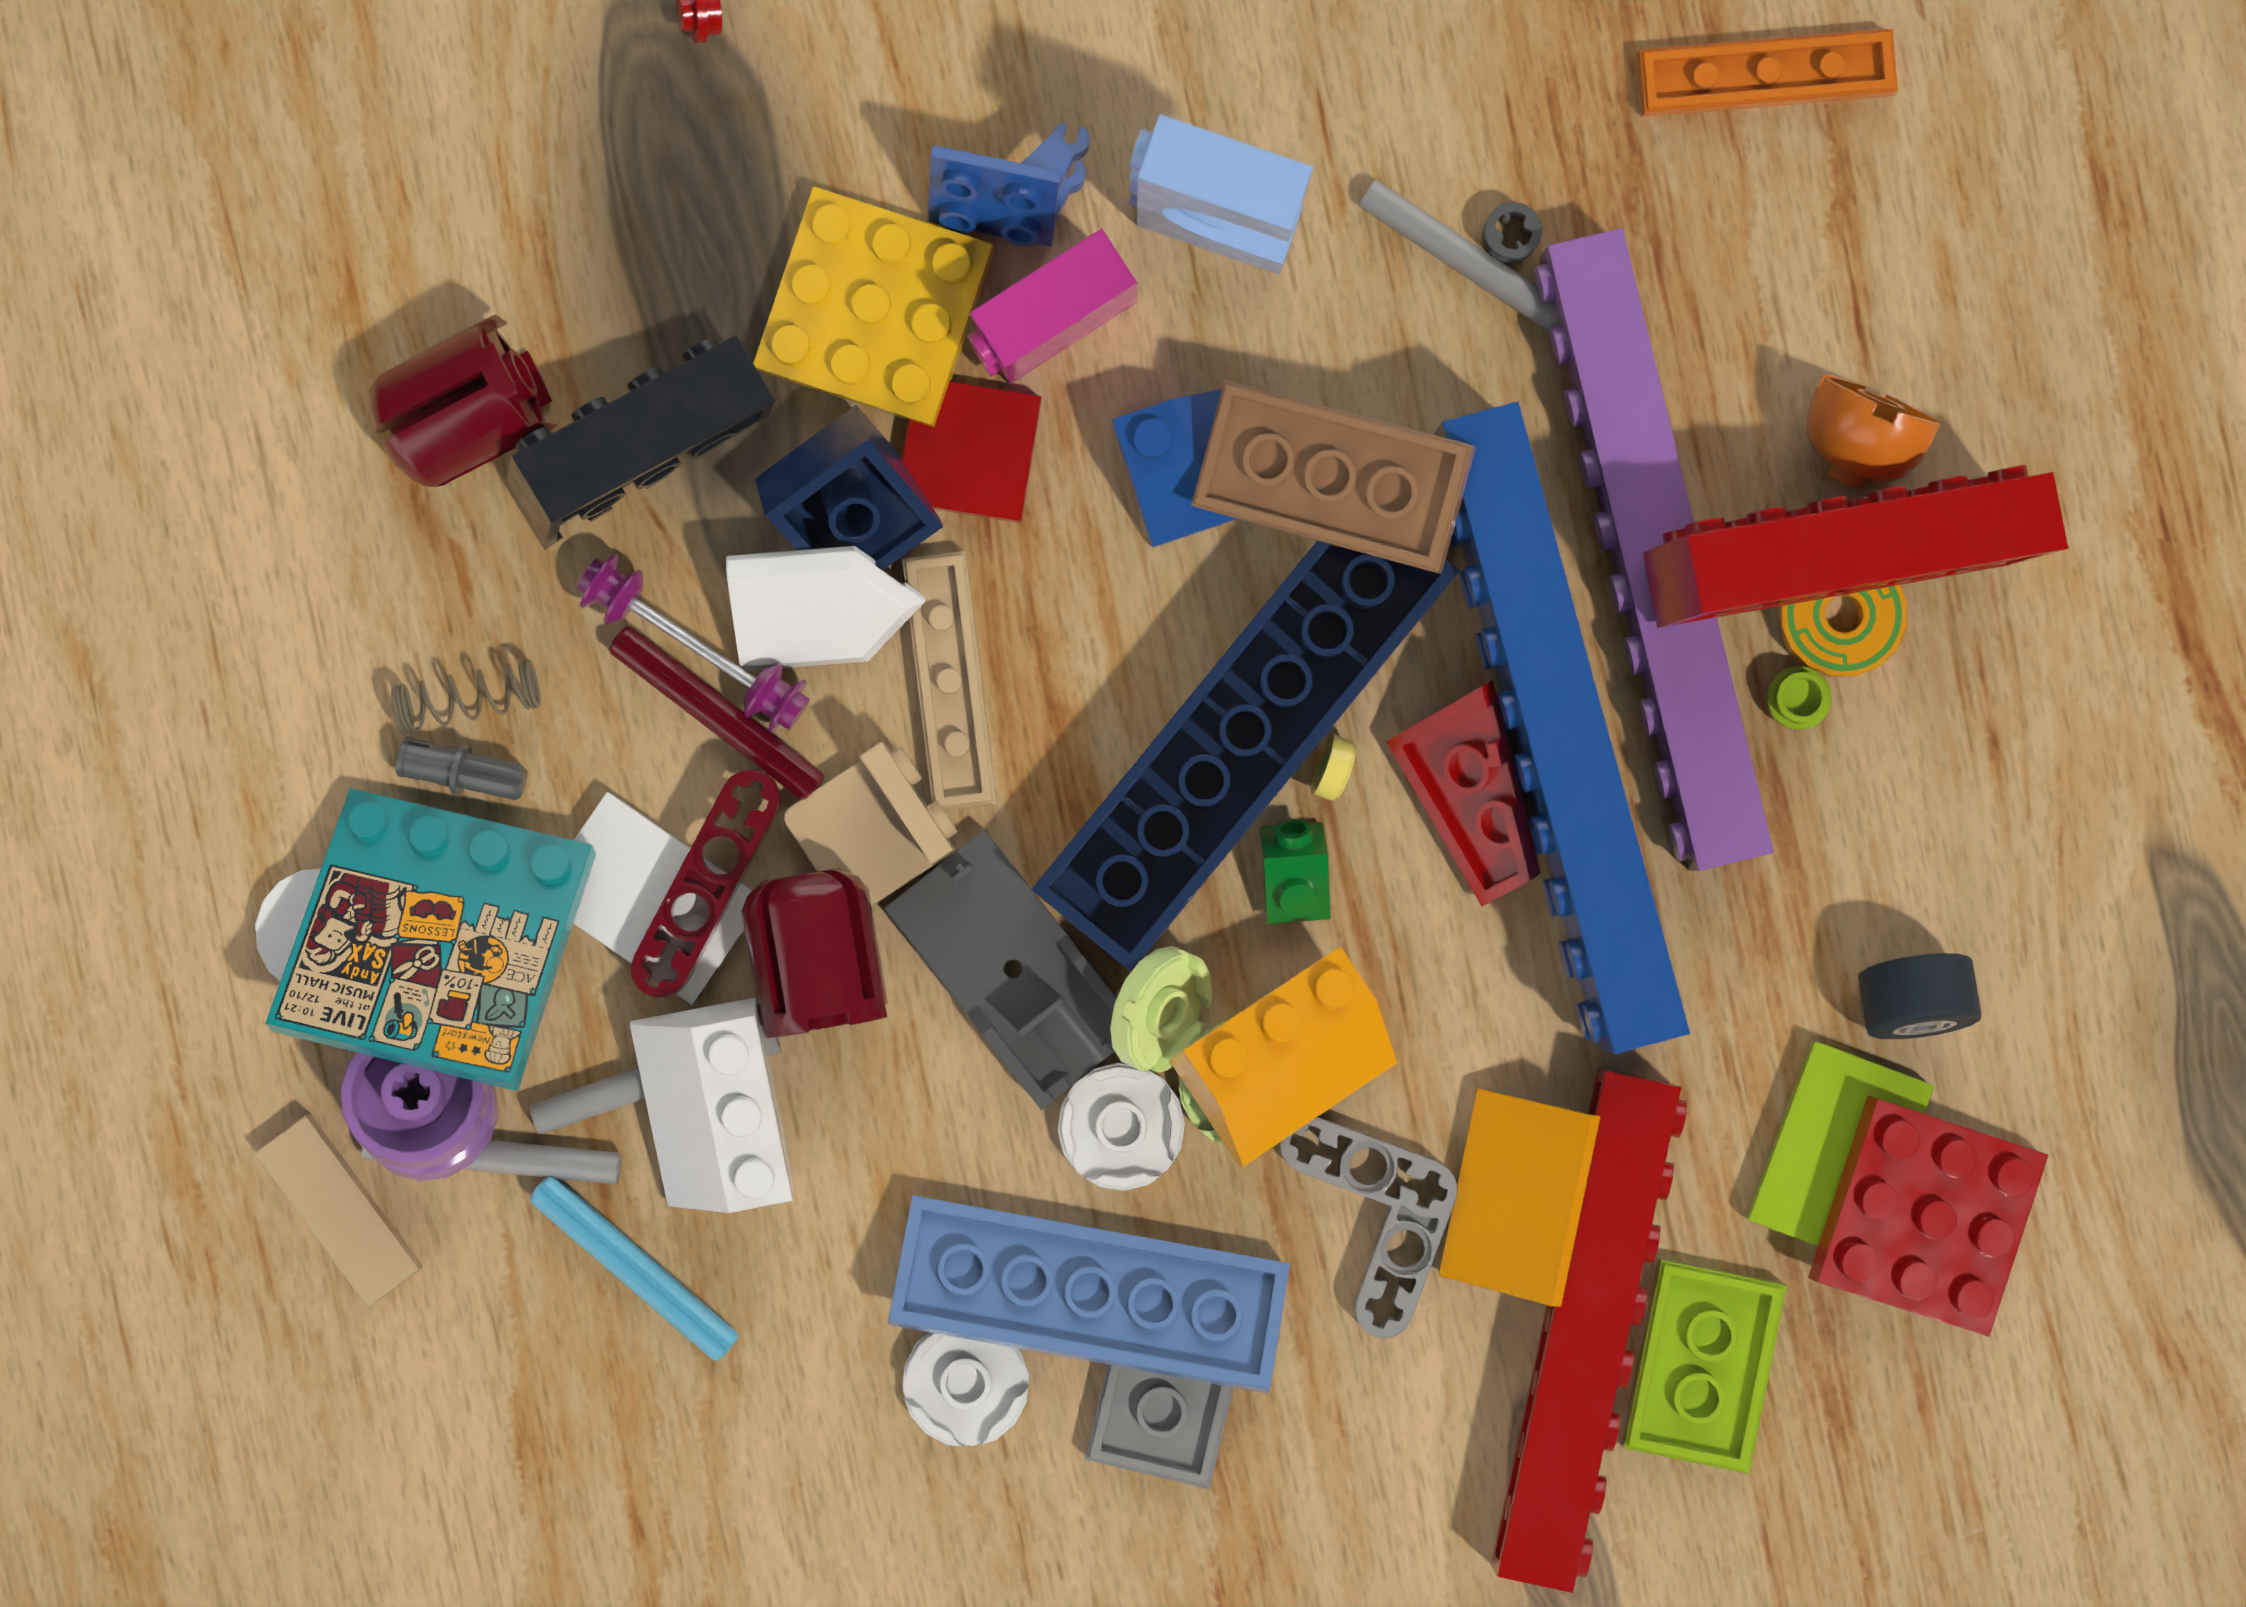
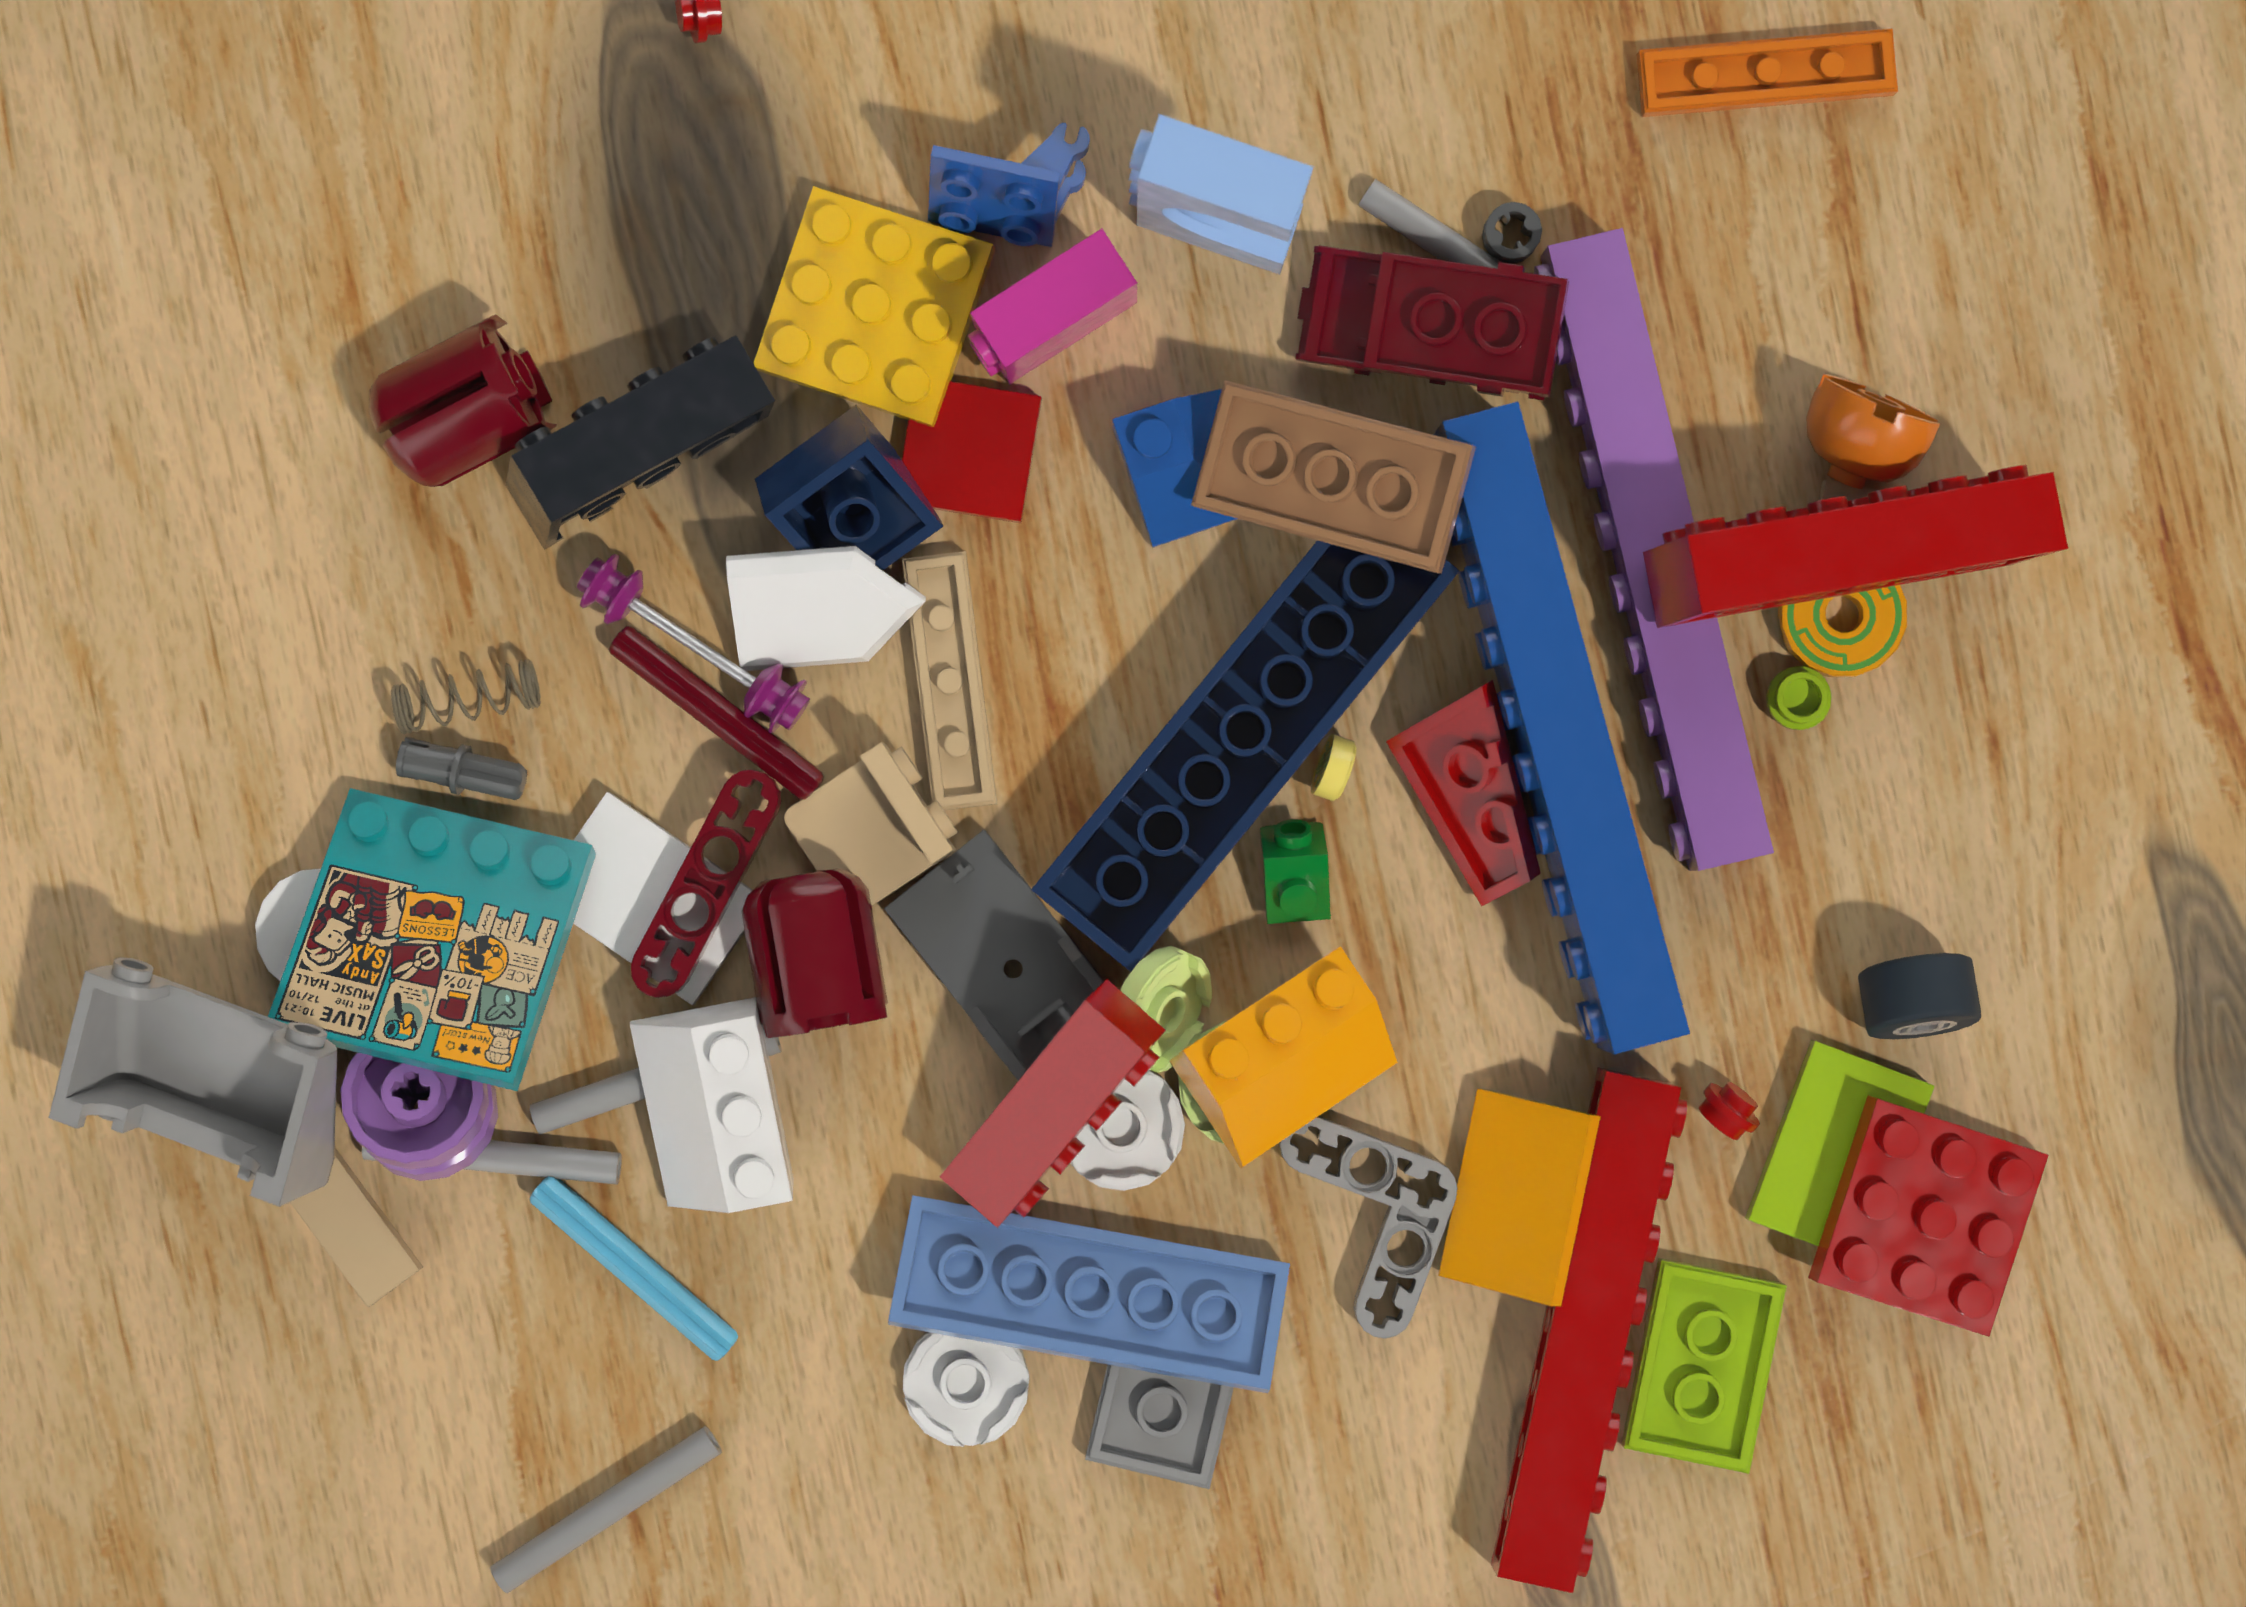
none -> light grey windscreen [49,958,337,1207]
none -> light grey piece [490,1426,722,1593]
none -> brick [940,979,1166,1228]
none -> dark red piece [1295,245,1569,401]
none -> red plate [1698,1082,1760,1140]

